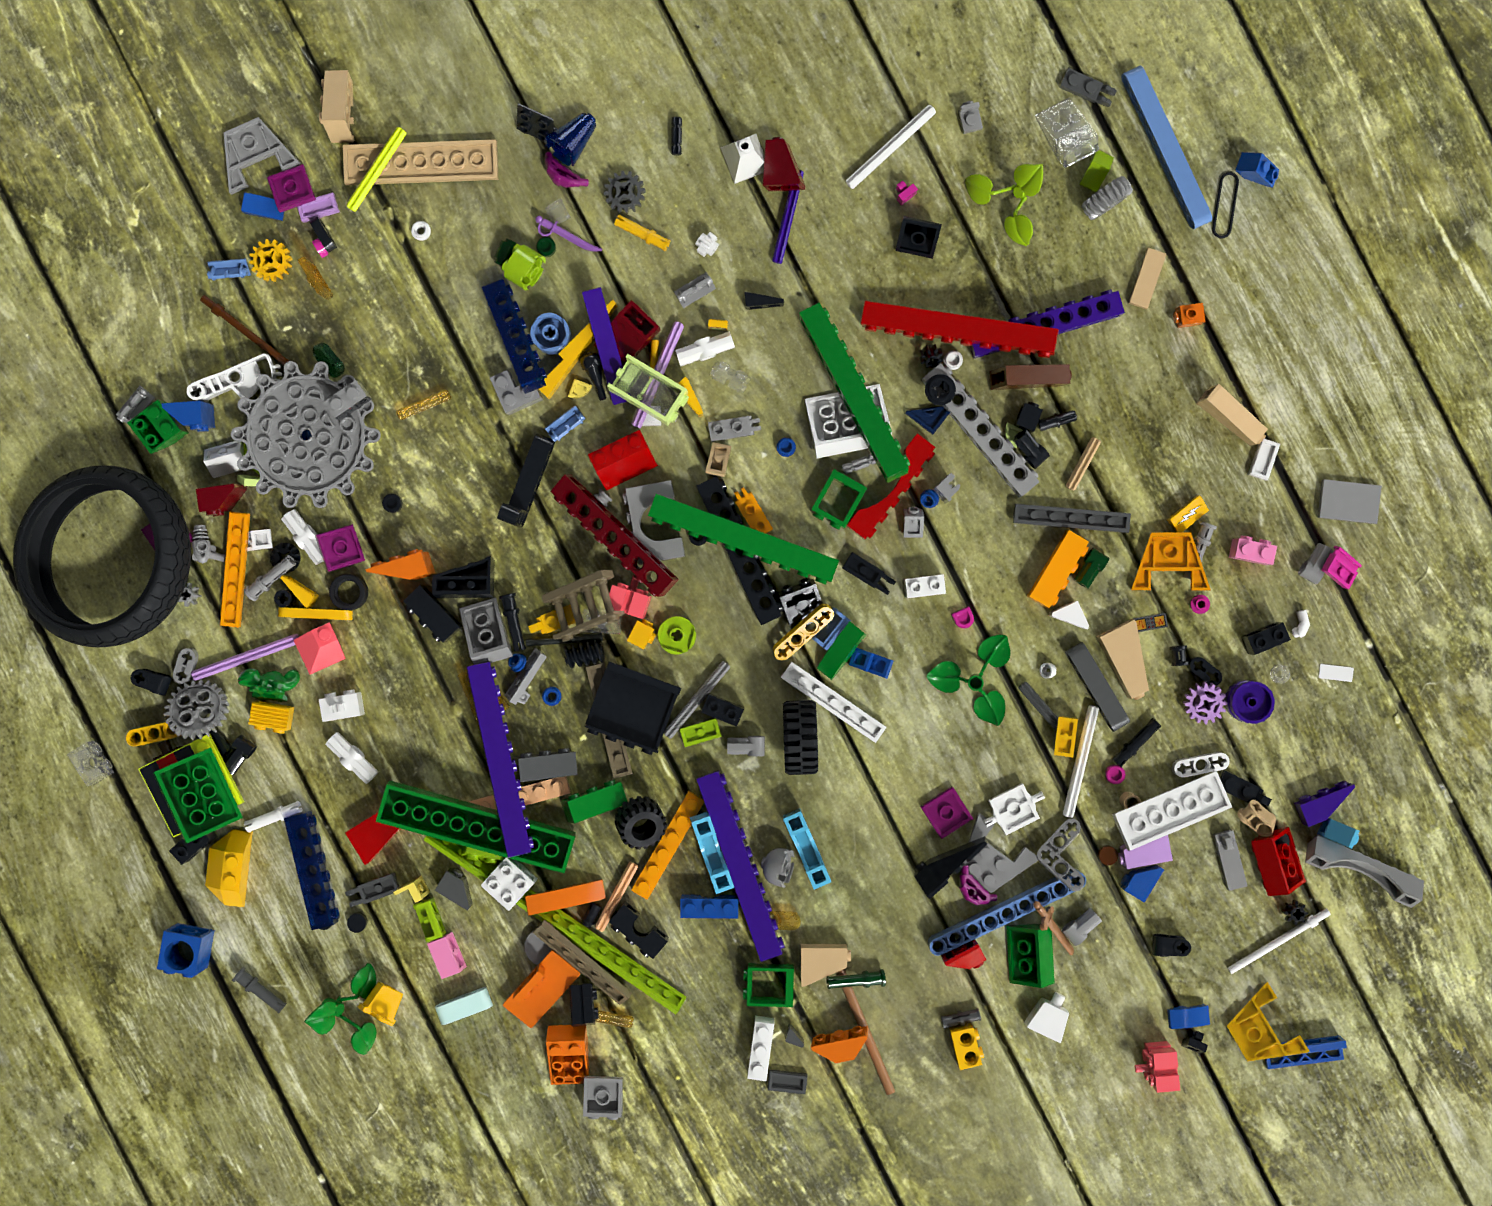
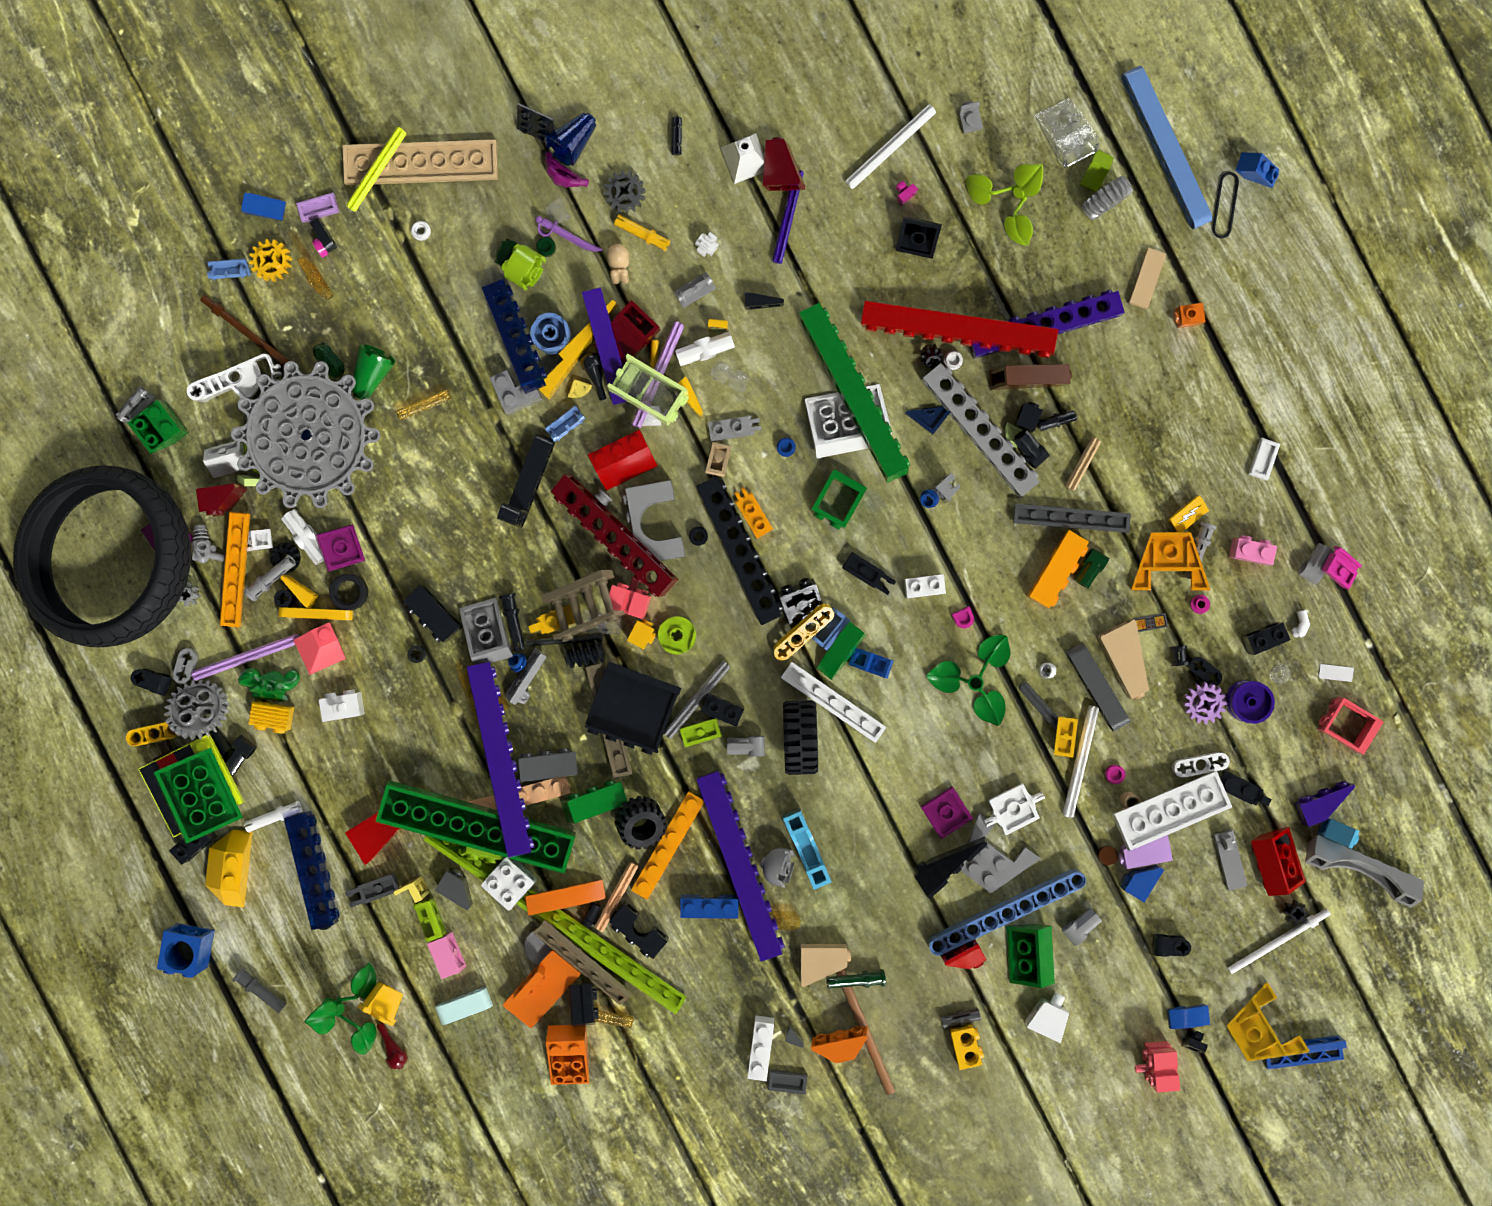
clear brick [67,741,114,787] -> none
blue slope [162,401,215,432] -> none
light grey wing [223,117,301,195] -> none
magenta tile [267,164,316,213] -> none
tan wedge [319,70,354,143] -> none
light grey brick [324,380,372,421] -> none
white piece [325,732,378,784] -> none
black tile [347,912,368,933] -> none
orange slope [365,549,436,580] -> none
black tile [382,494,403,513] -> none
black wedge [432,556,495,598] -> none
blue plate [542,687,562,706] -> none
light grey plate [583,1076,623,1120] -> none
green brick [648,494,839,585] -> none
medium azure arch [690,811,734,894] -> none
green window [743,963,794,1007] -> none
light grey axle [842,454,876,475] -> none
red arch [846,433,936,540] -> none
light grey bracket [903,507,924,538] -> none
black gear [925,374,956,405] -> none
magenta piece [959,865,997,905] -> none
medium nougat sword [1033,901,1074,955] -> none
light grey beam [1037,818,1084,892] -> none
white slope [1048,601,1089,629] -> none
dark grey hinge [1059,68,1117,107] -> none
black pin [1112,718,1161,767] -> none
tan slope [1196,384,1268,446] -> none
tan piece [1237,800,1276,837] -> none
light grey tile [1317,479,1382,524] -> none
none -> green cone [352,344,396,400]
none -> dark red piece [377,1023,408,1070]
none -> pearl dark grey bush [407,645,426,663]
none -> tan piece [607,244,629,284]
none -> coral window [1318,697,1384,755]

